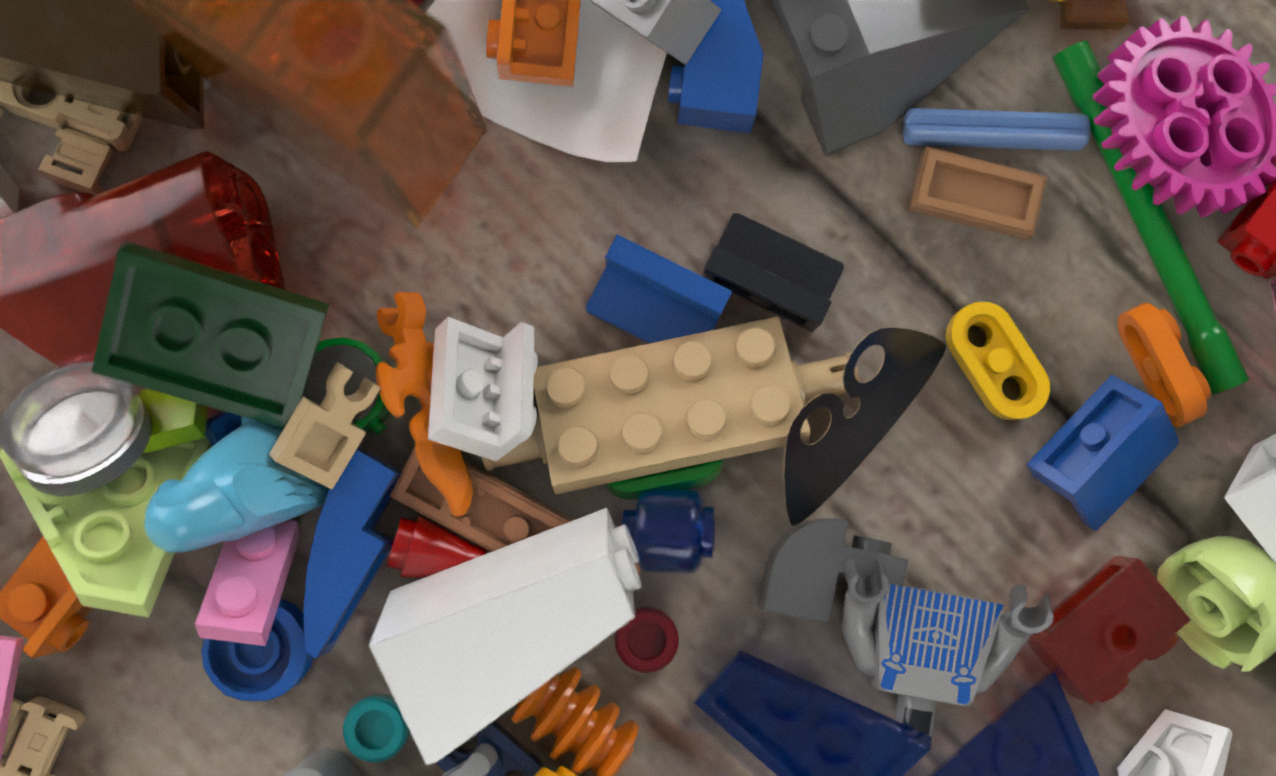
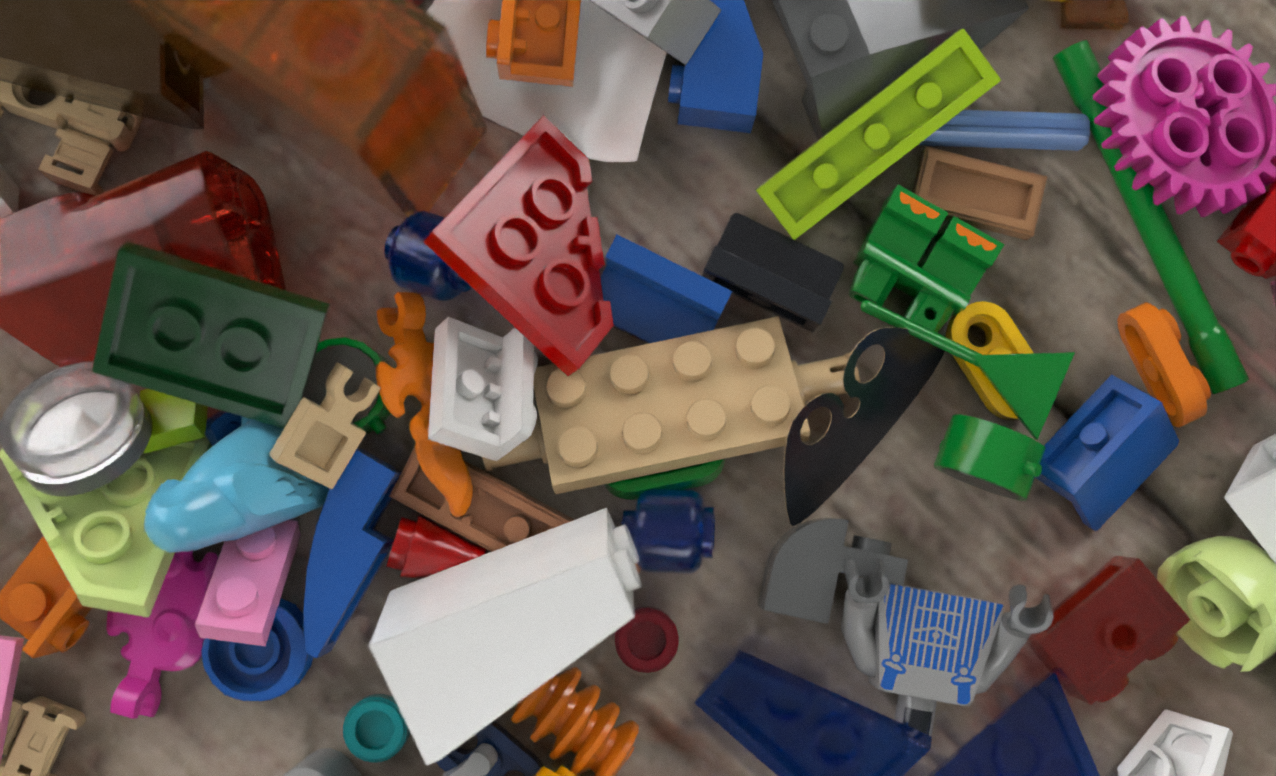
none -> dark pink piece [106,551,219,719]
none -> clear blue head [384,211,472,301]
none -> red plate [423,115,614,376]
none -> lime plate [755,28,1002,240]
none -> green hips [848,185,1005,333]
none -> green piece [860,300,1075,440]
none -> green piece [934,414,1046,501]

